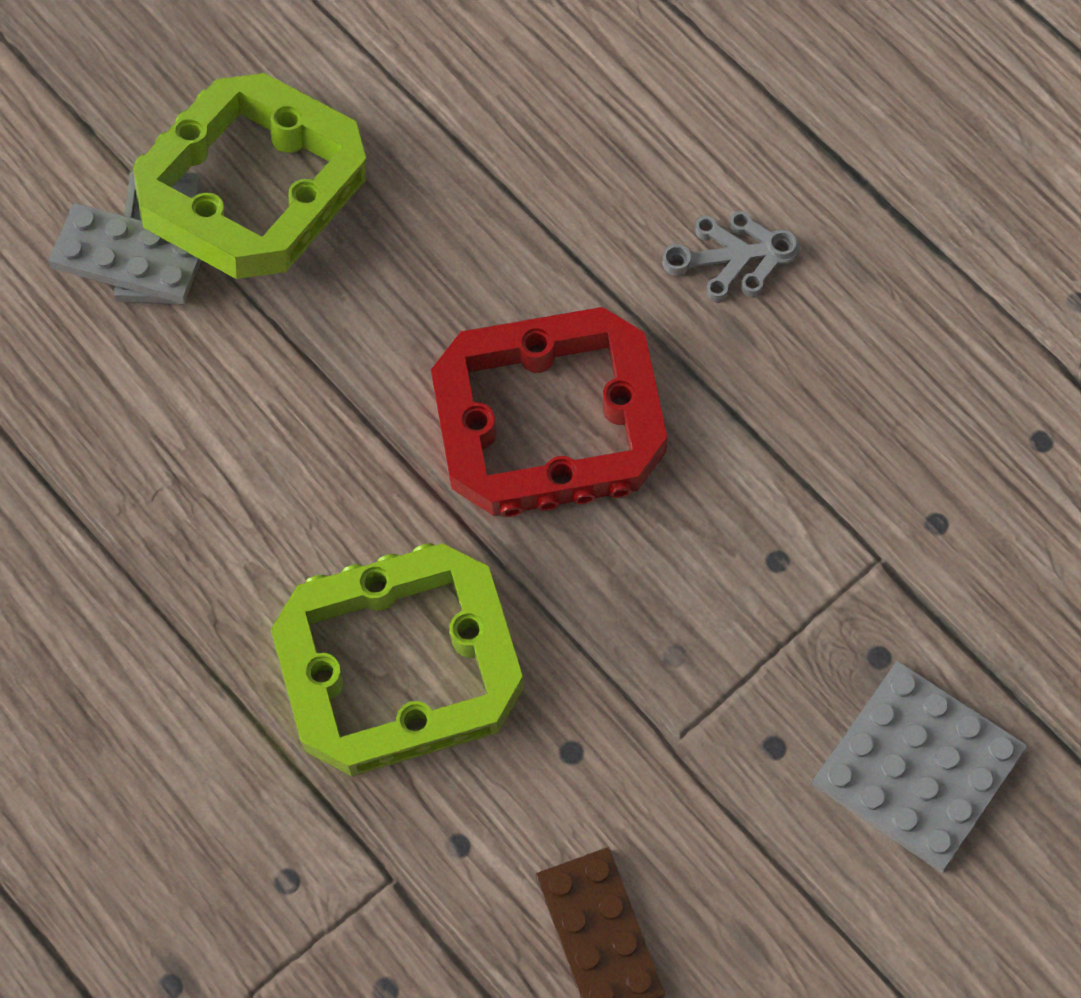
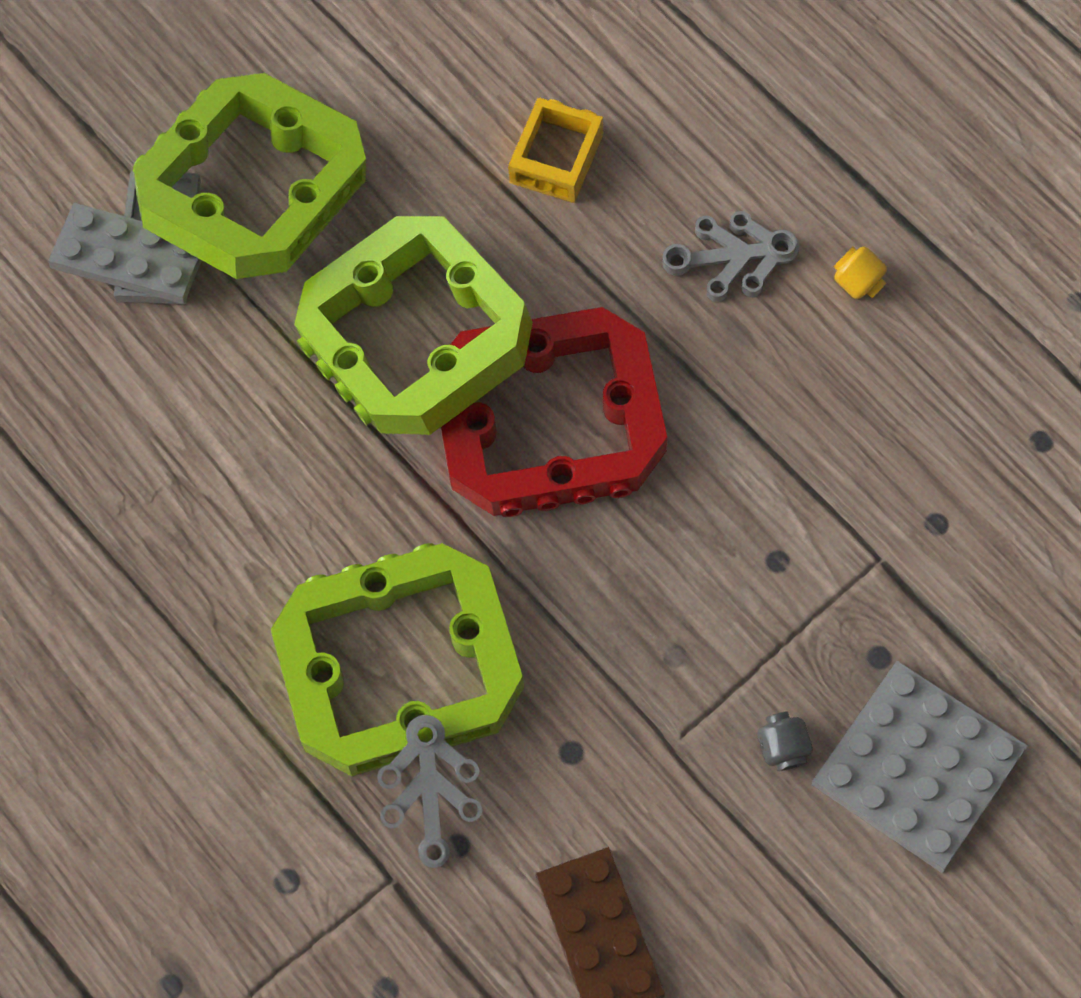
none -> lime panel [294,216,533,435]
none -> light grey plant [378,715,482,868]
none -> yellow window [508,97,603,203]
none -> dark grey head [757,711,813,771]
none -> yellow head [833,246,887,299]

